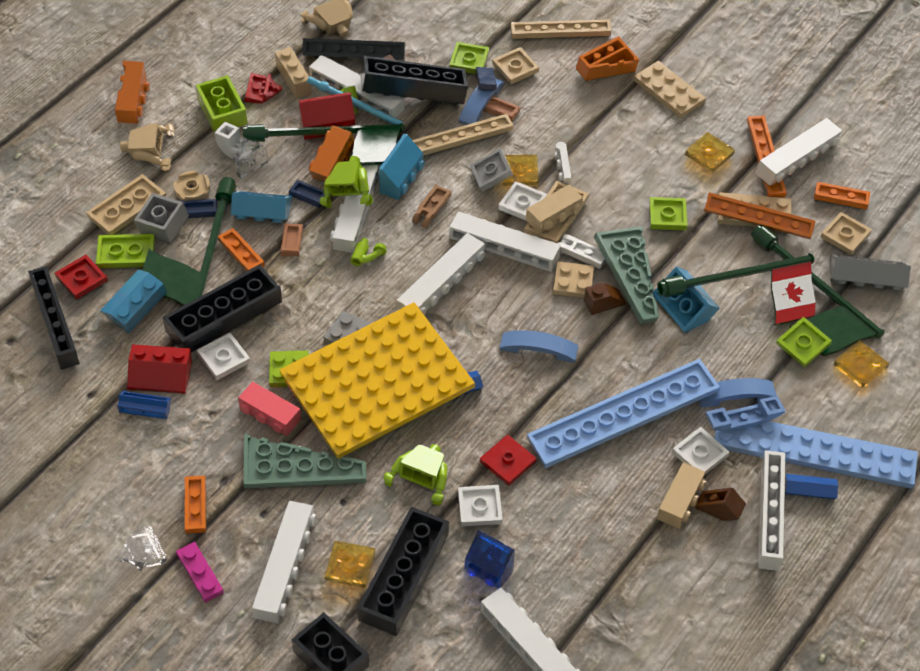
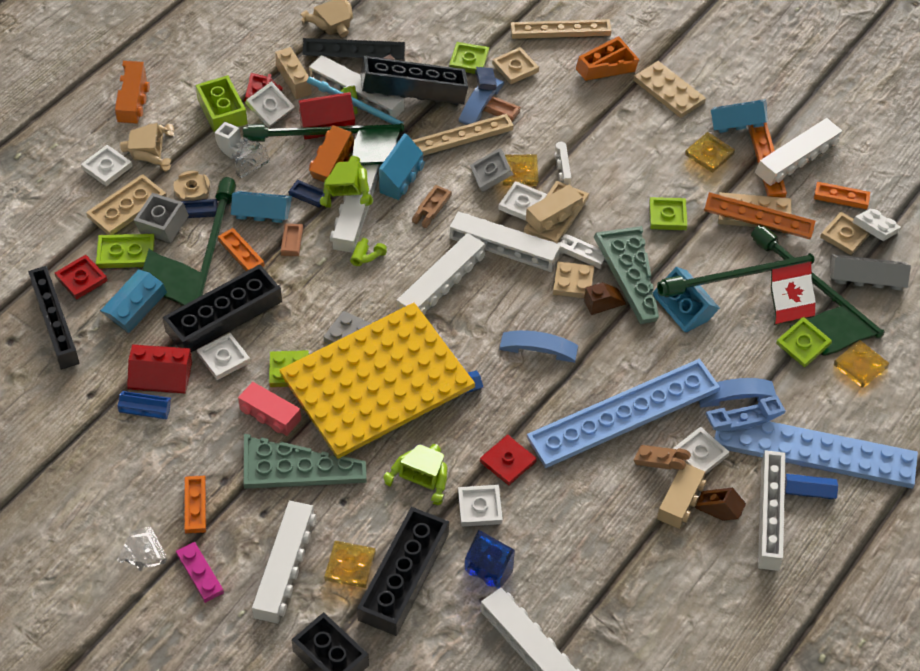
none -> white plate [81,145,133,186]
none -> white plate [245,81,294,128]
none -> medium nougat hinge [633,445,691,470]
none -> dark azure slope [711,99,768,133]
none -> white plate [852,208,901,241]

